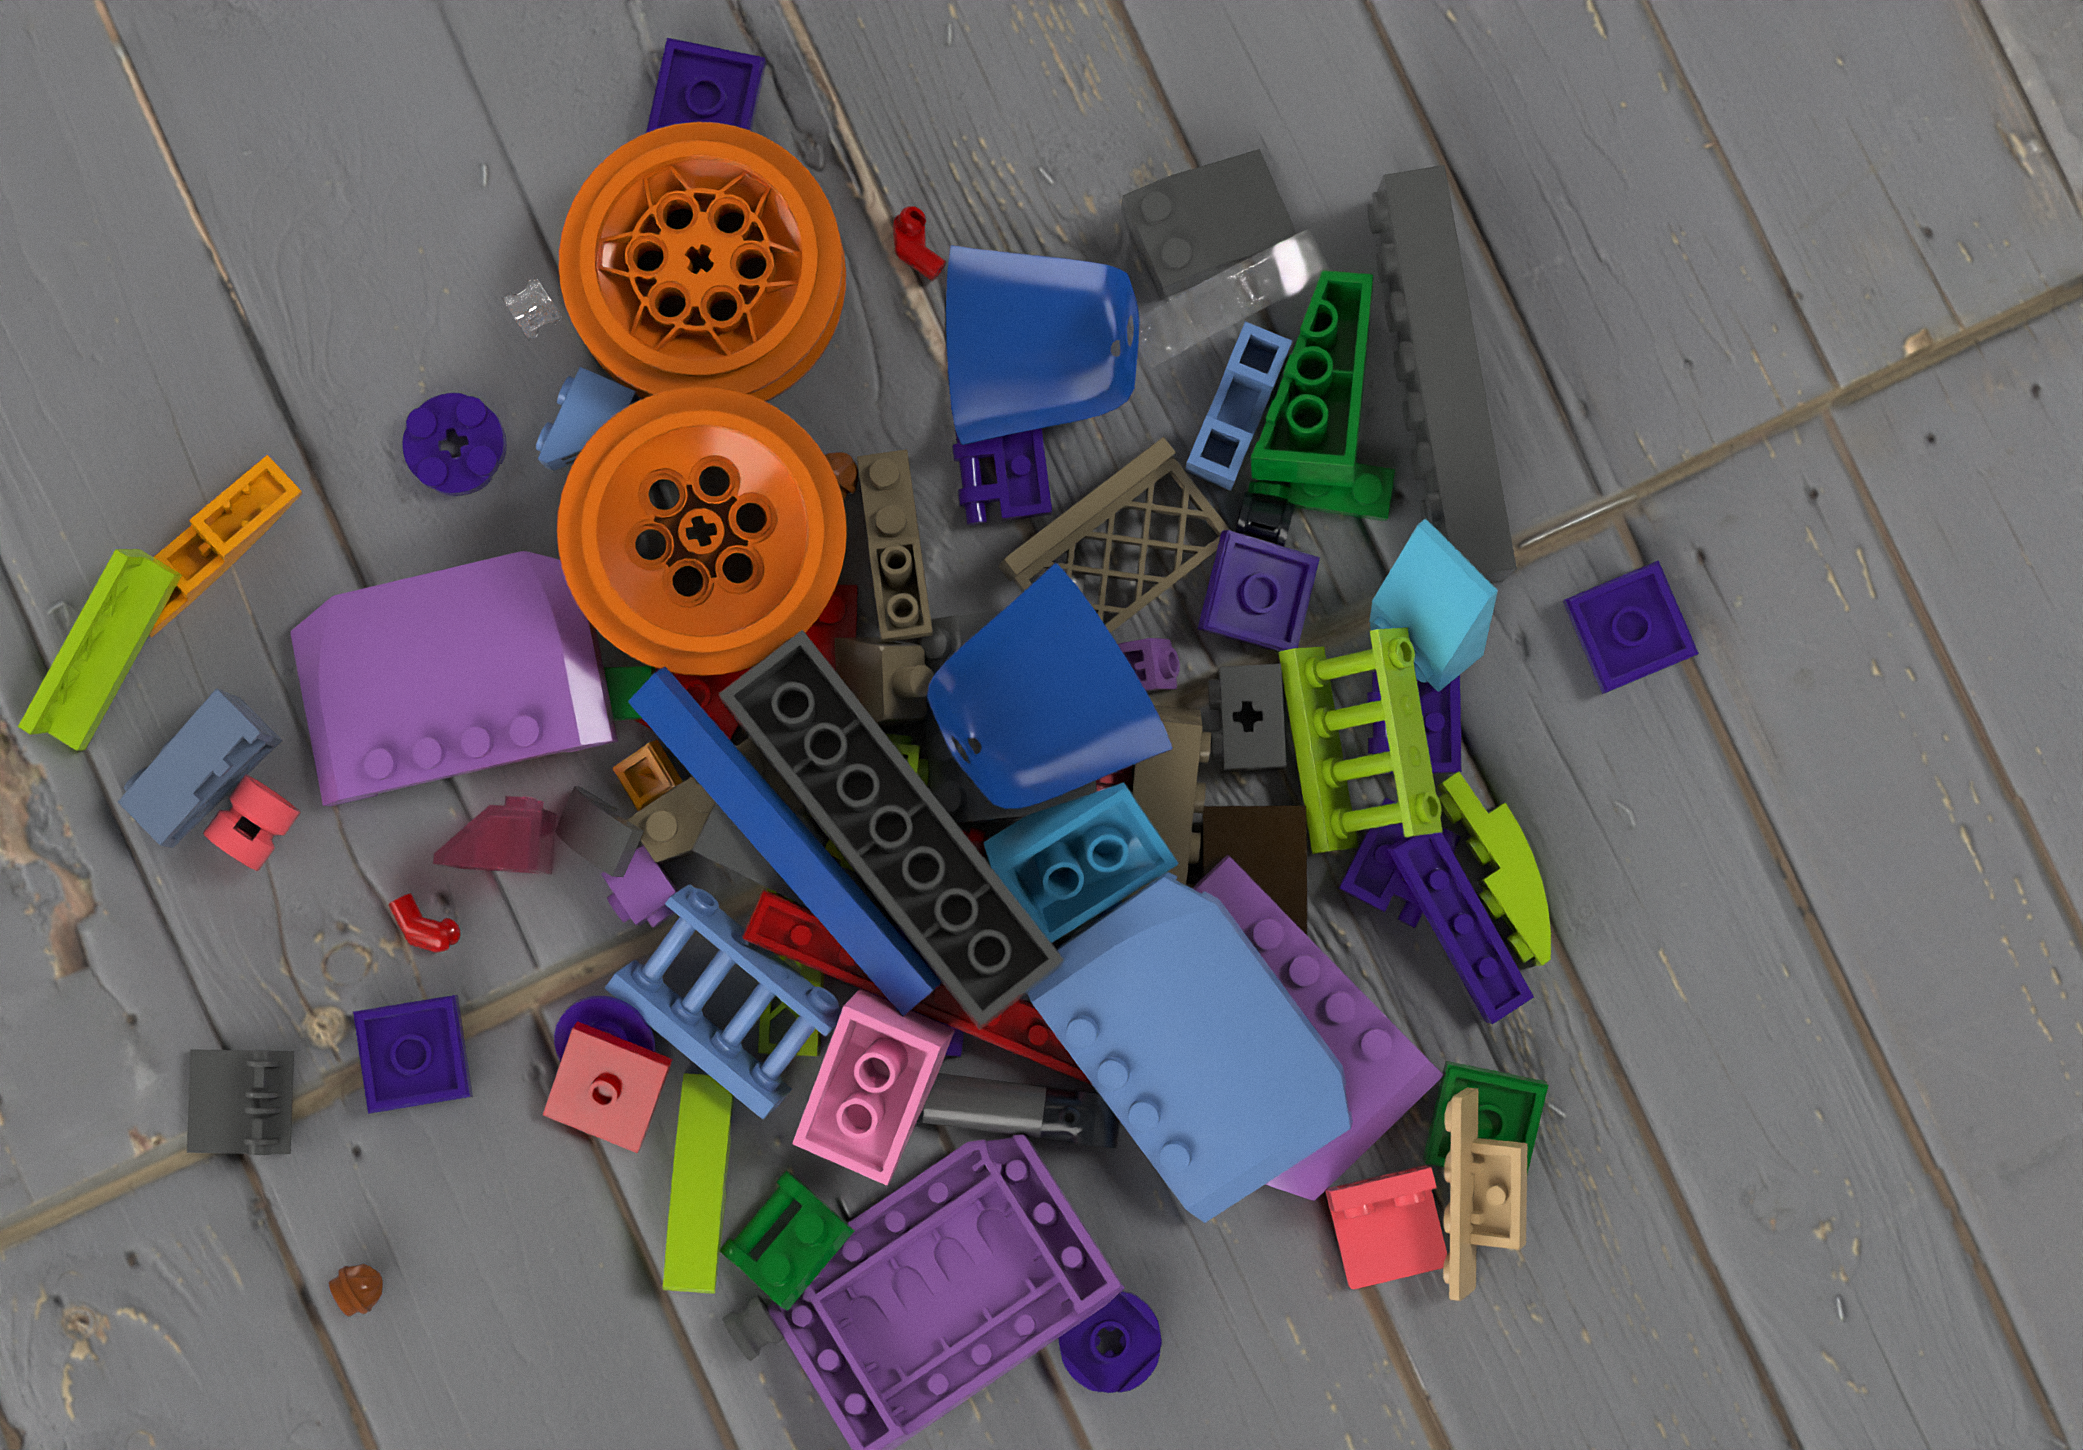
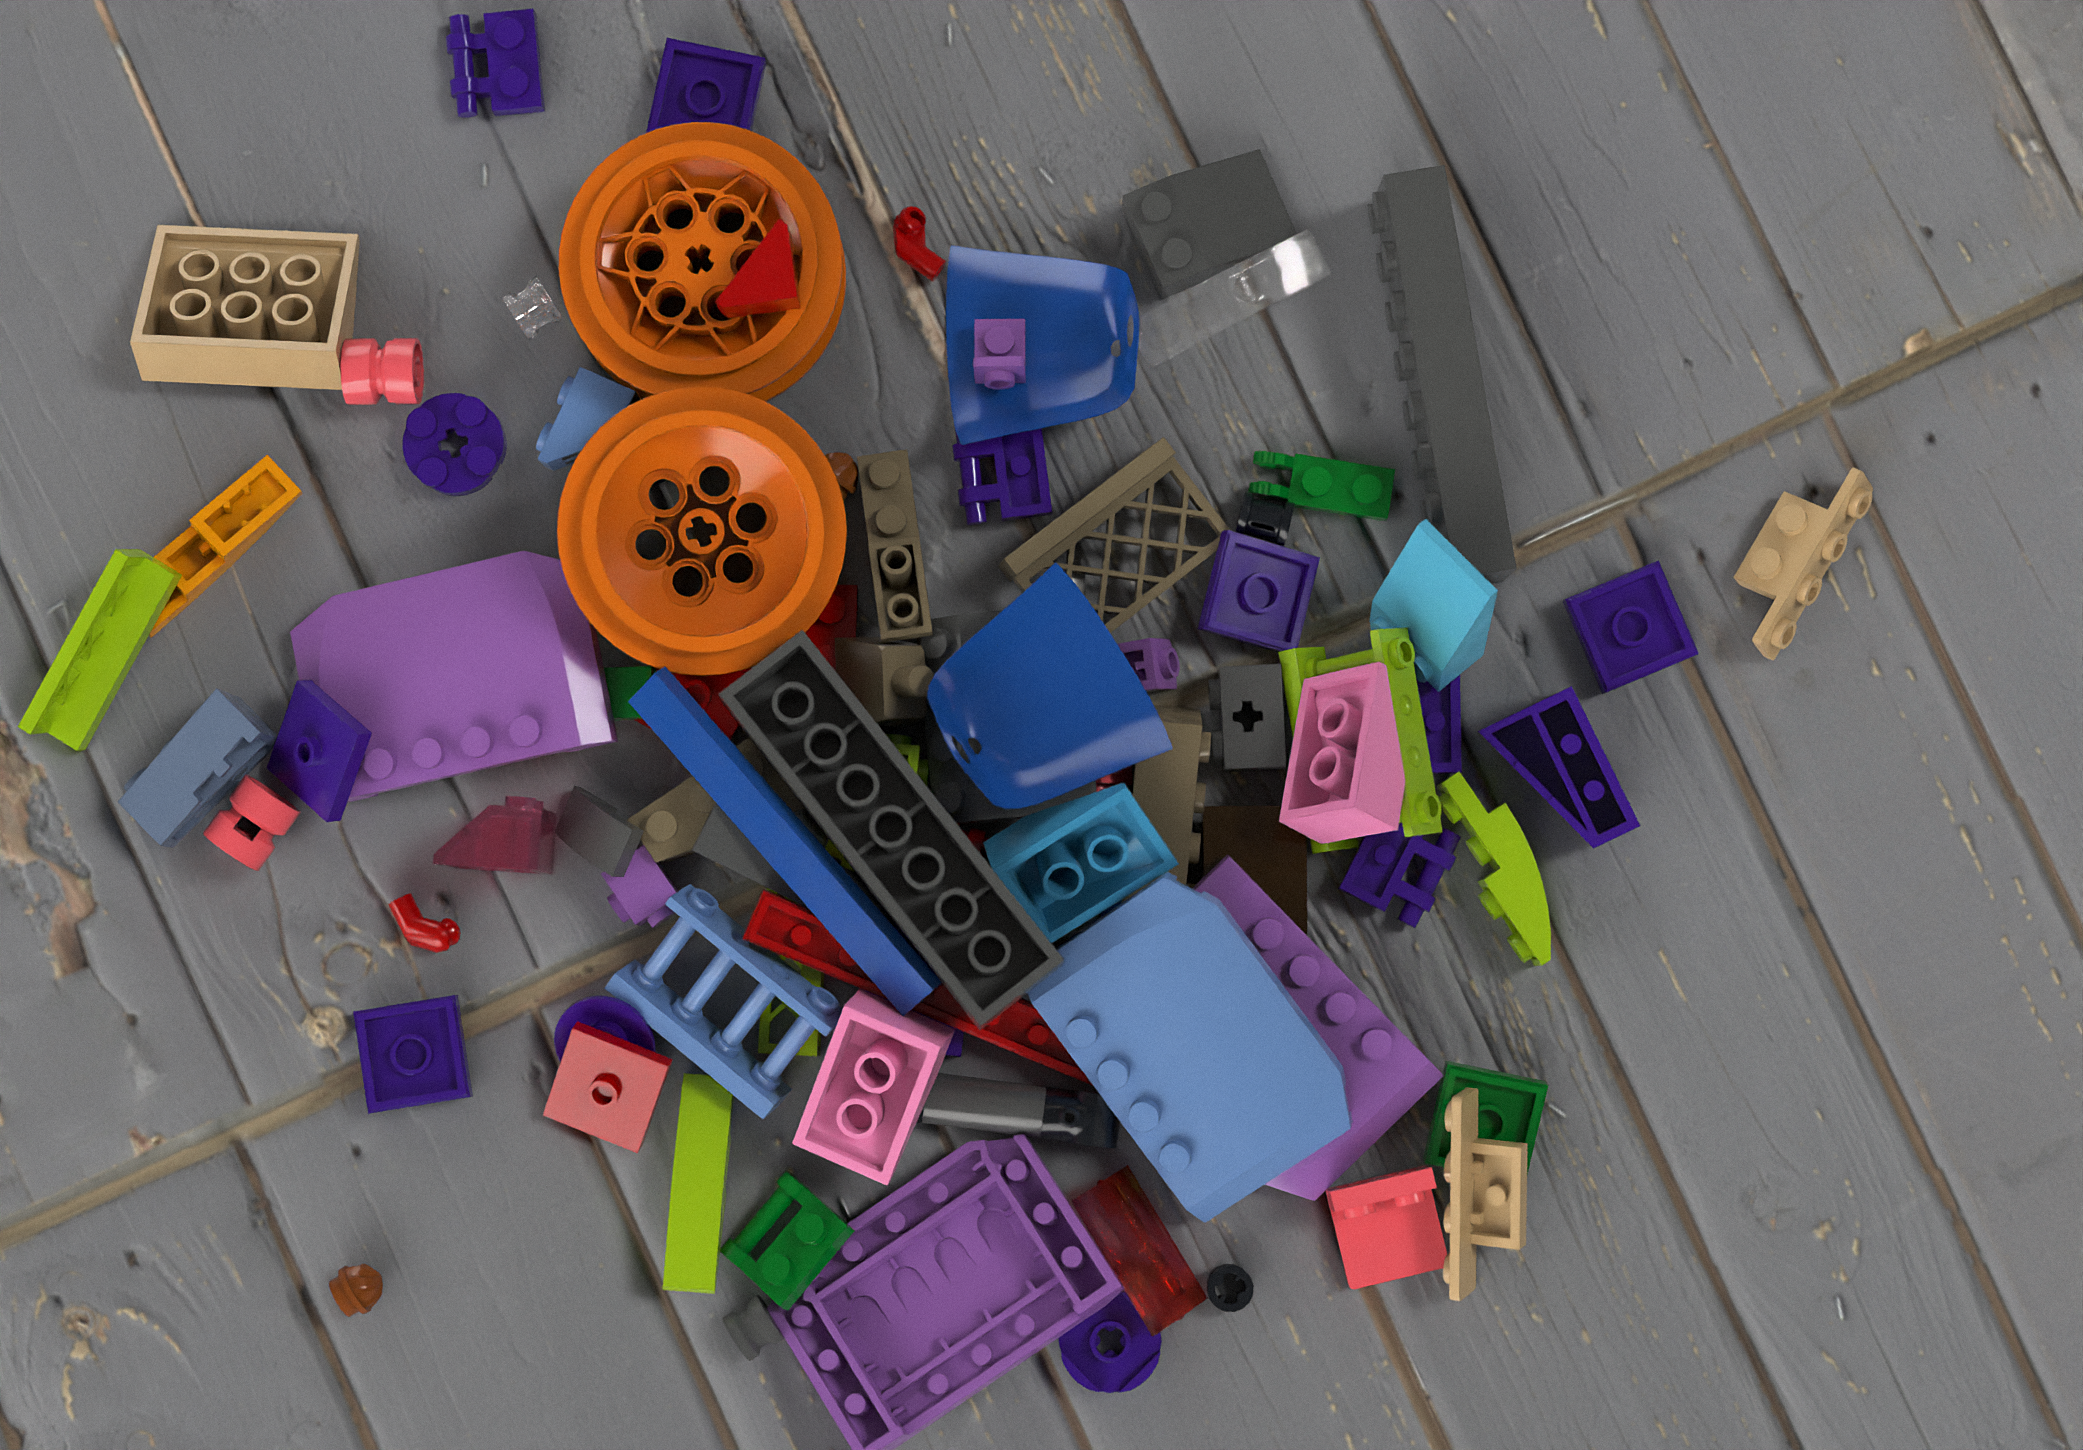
dark grey hinge [187,1049,294,1155] -> none
light orange tile [612,740,683,811] -> none
medium blue arch [1184,321,1292,491] -> none
green wedge [1251,270,1373,487] -> none
dark purple plate [1387,832,1534,1025] -> none
none -> tan slope [130,225,360,390]
none -> dark purple plate [267,680,372,822]
none -> coral wheel [341,338,424,405]
none -> dark purple plate [446,8,545,118]
none -> red slope [715,219,801,318]
none -> medium lavender bracket [973,319,1026,389]
none -> clear red piece [1071,1165,1208,1336]
none -> black bush [1206,1264,1254,1312]
none -> bright pink slope [1279,662,1406,844]
none -> dark purple wedge [1478,686,1640,848]
none -> tan bracket [1734,467,1873,660]

